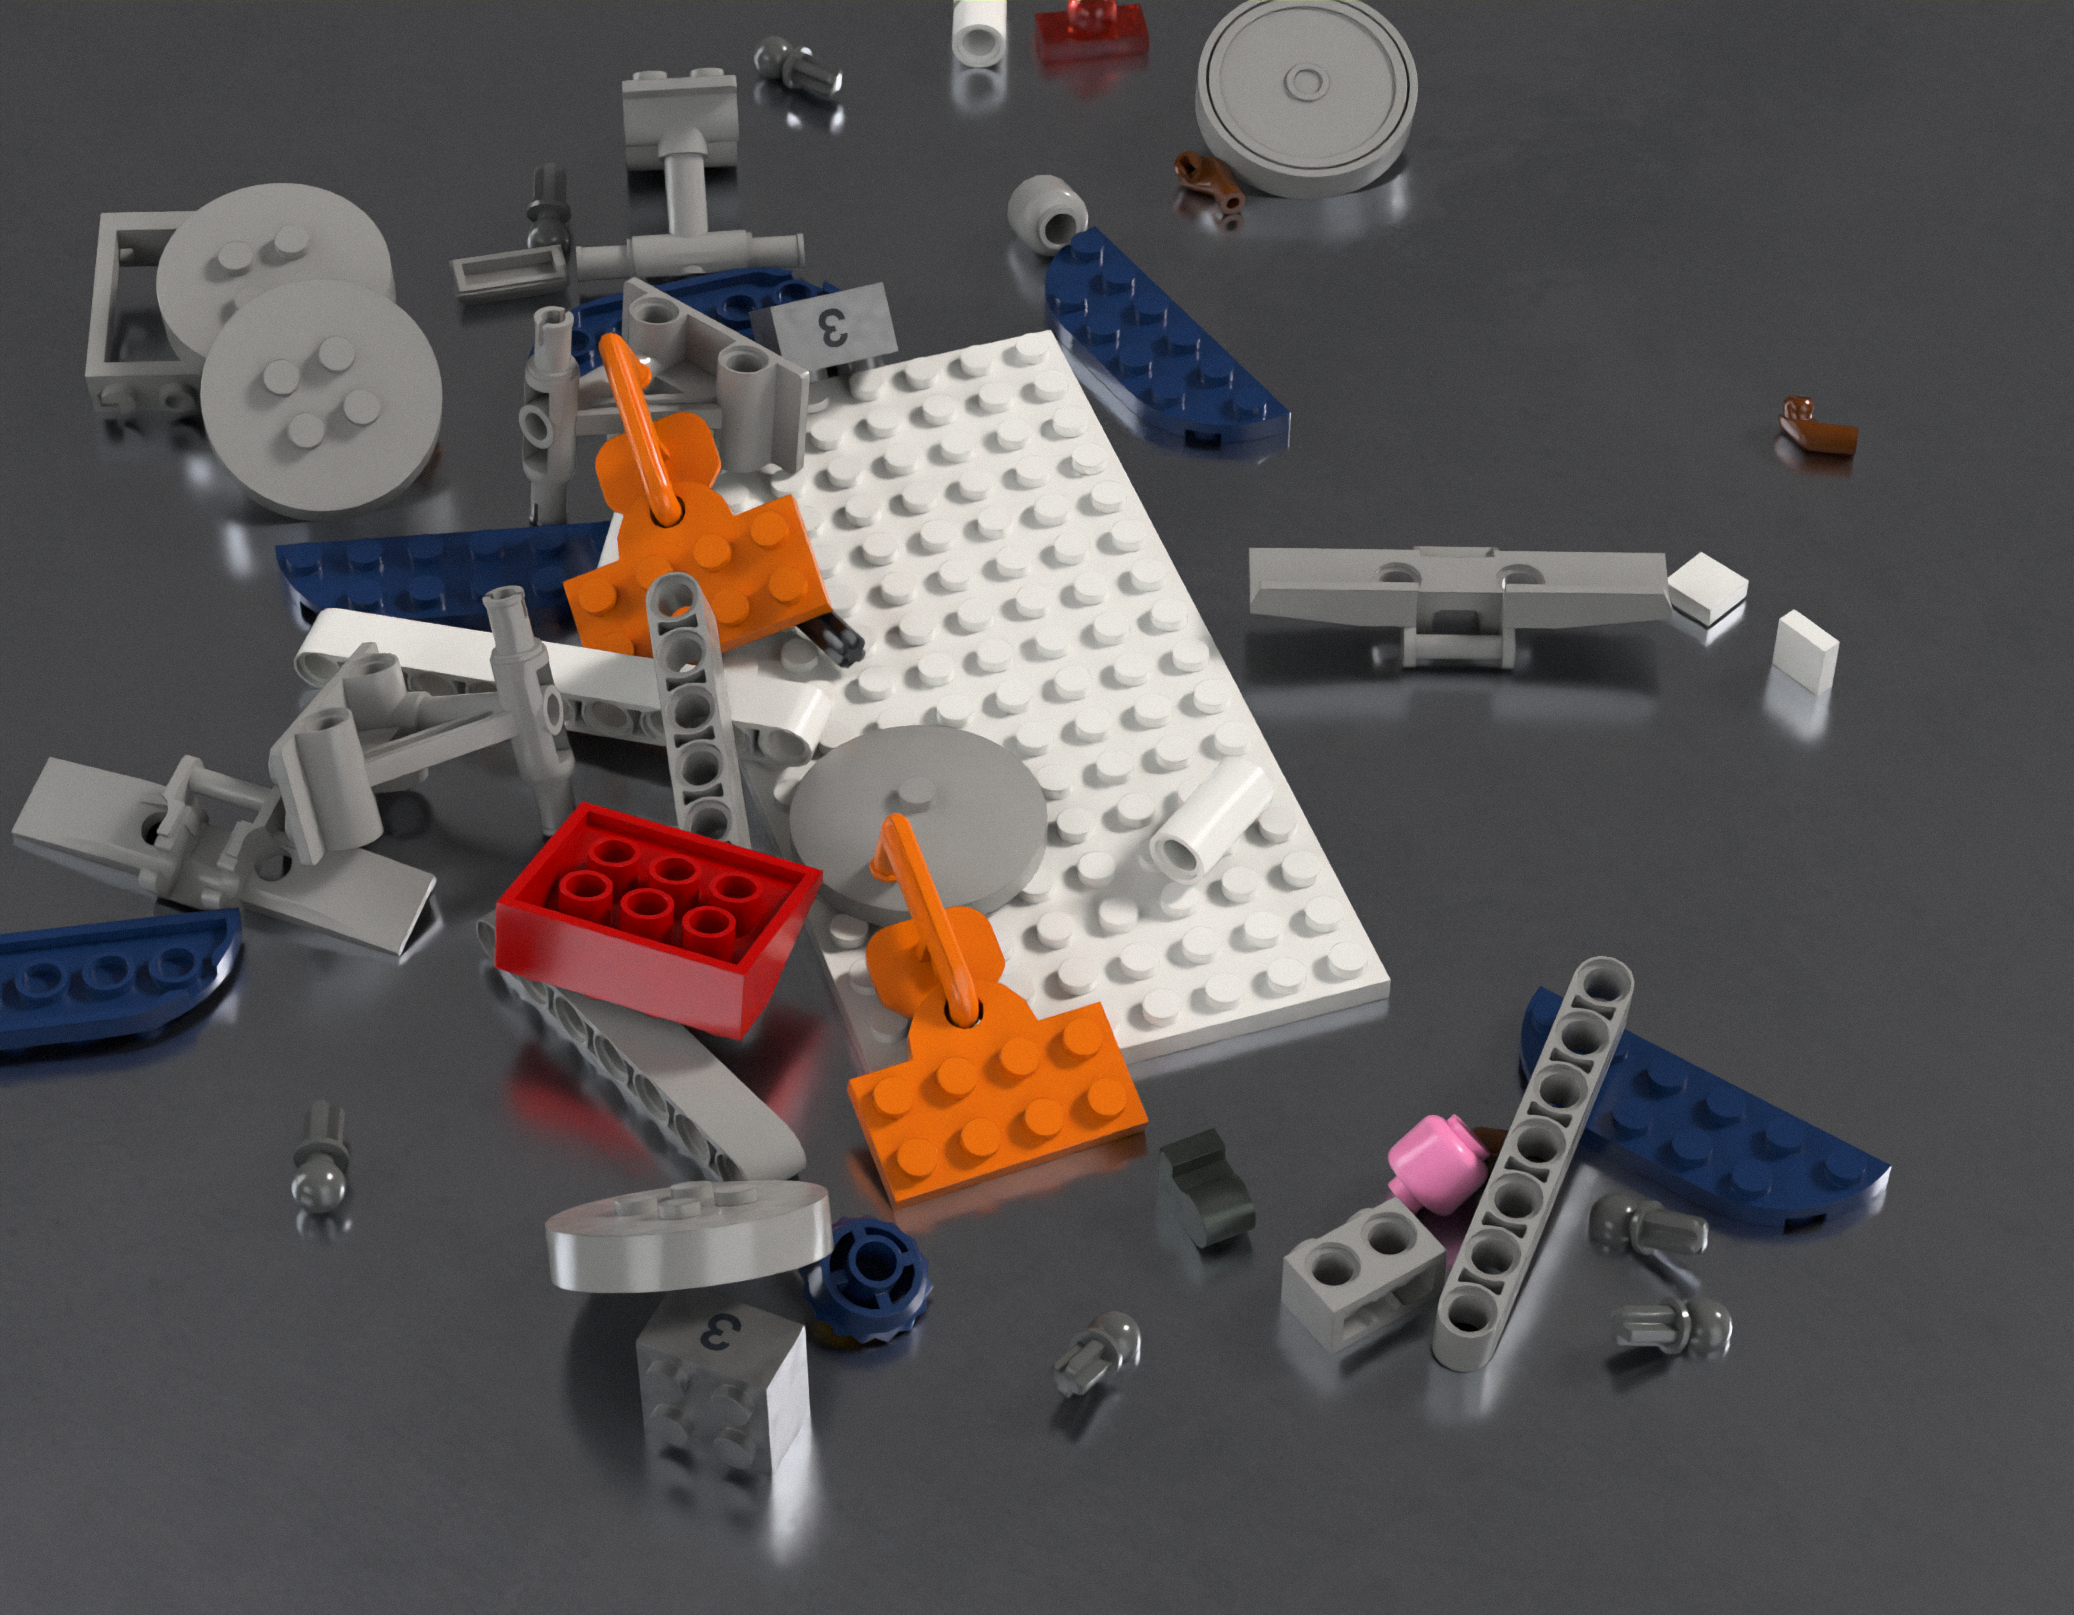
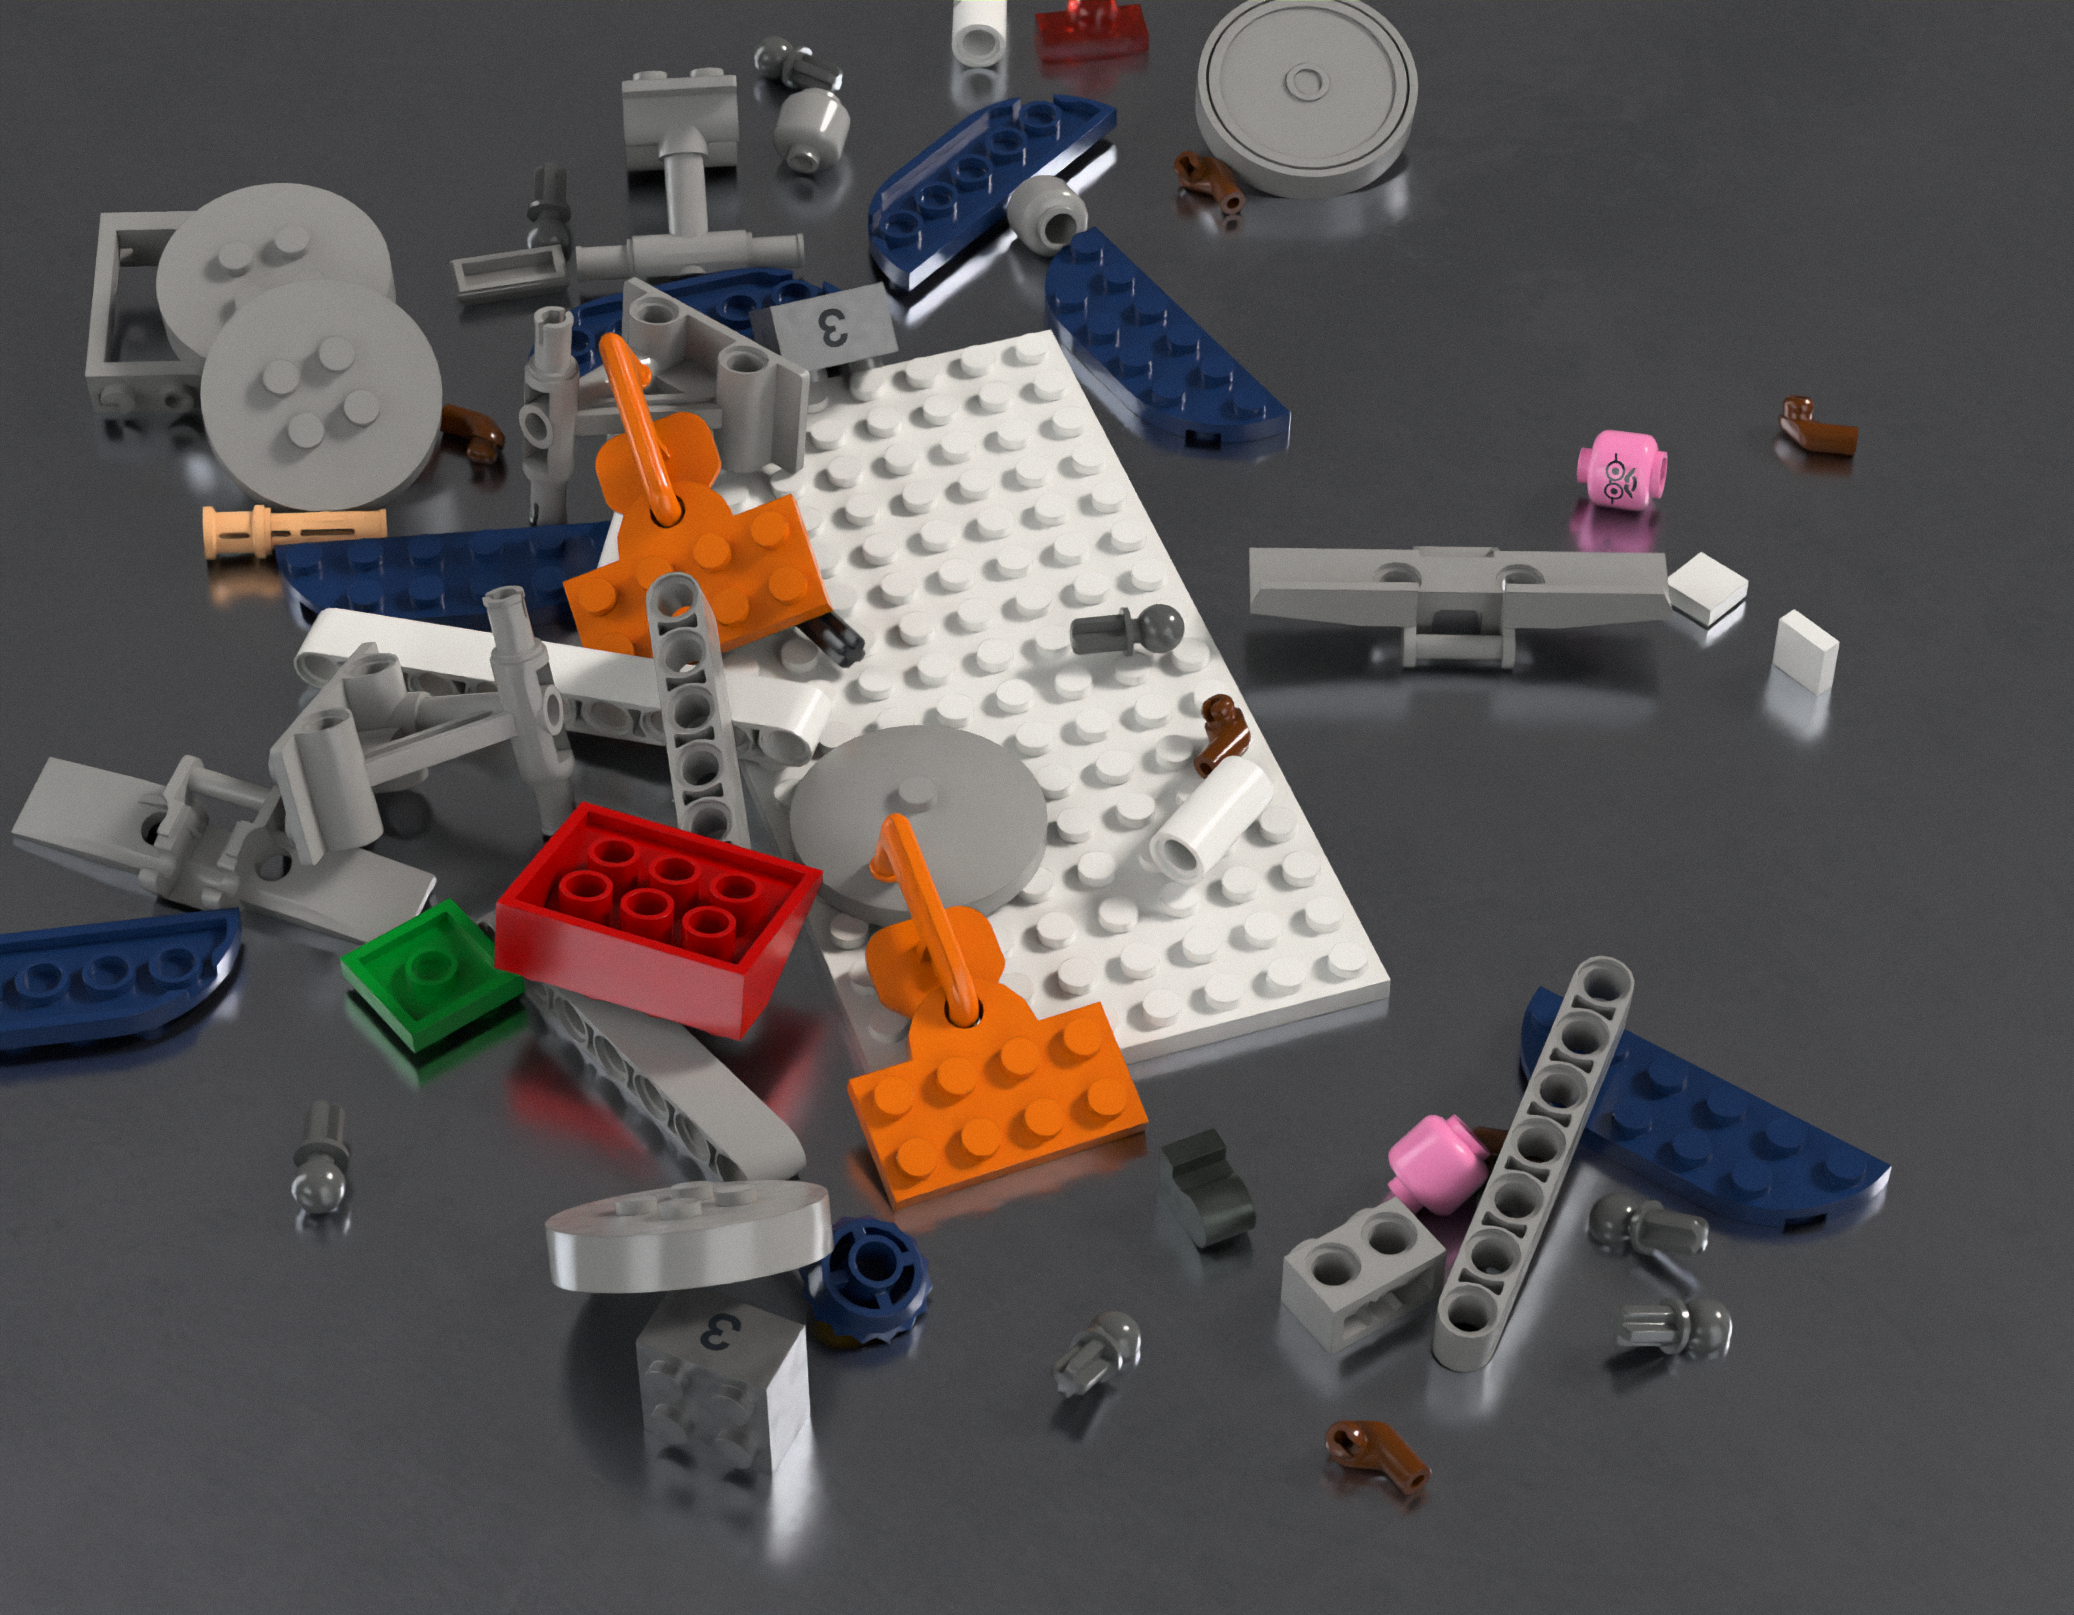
none -> light nougat pin [203,505,387,560]
none -> green plate [340,898,525,1053]
none -> reddish brown arm [440,403,506,466]
none -> light grey head [773,88,850,173]
none -> dark blue plate [868,94,1117,292]
none -> dark grey axle [1069,604,1185,657]
none -> reddish brown arm [1193,694,1251,779]
none -> reddish brown arm [1325,1420,1432,1495]
none -> bright pink head [1577,430,1667,511]

